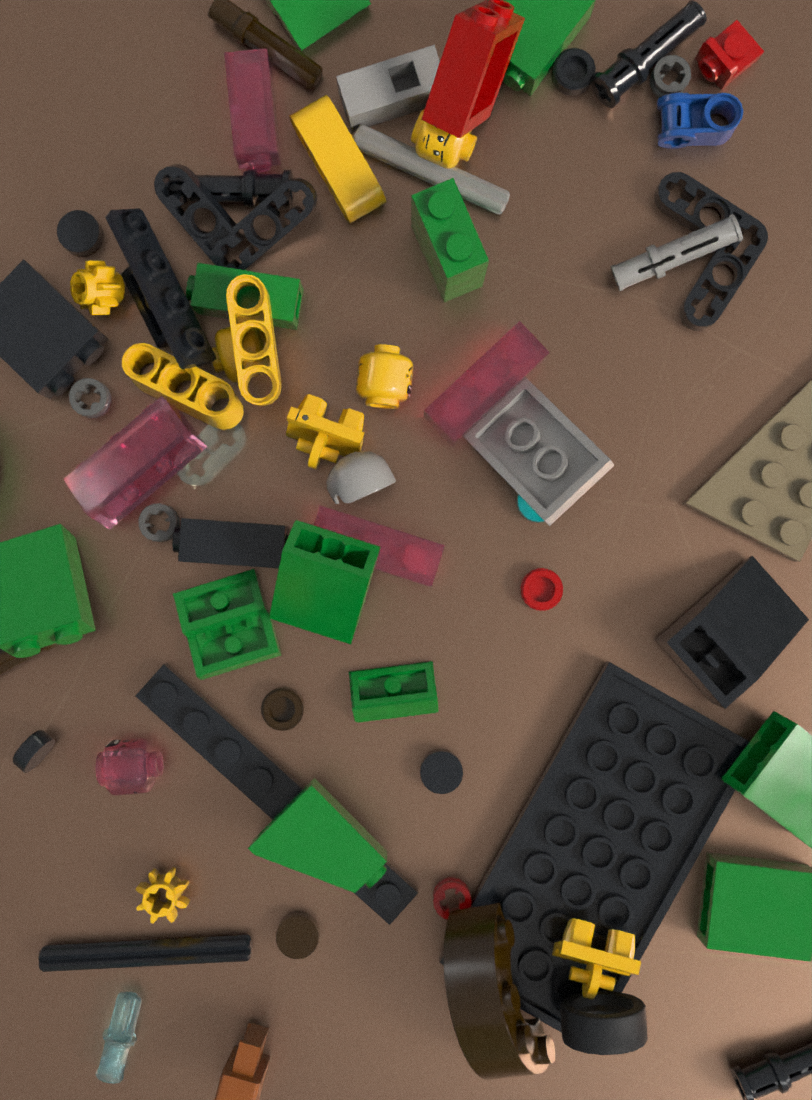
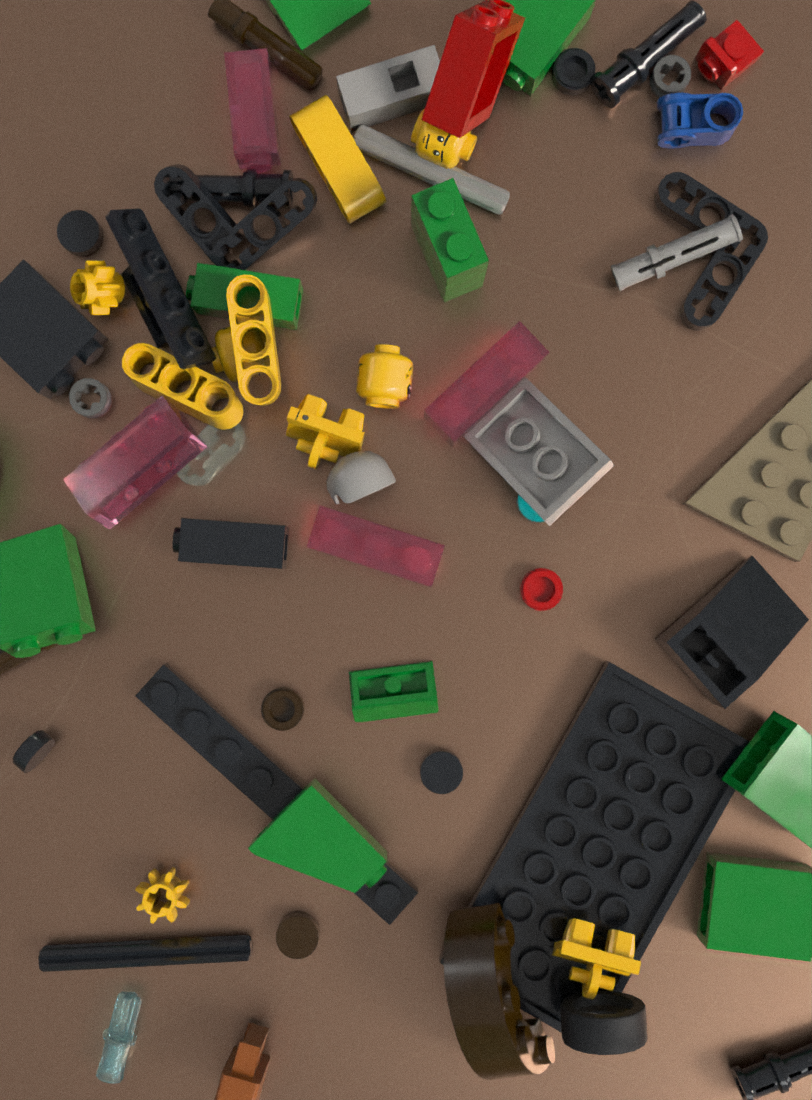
clear pink head [95,738,164,796] -> none
dark grey bush [138,503,180,542] -> none
green slope [173,569,282,680] -> none
green brick [269,520,381,645] -> none
red bush [433,877,472,920] -> none

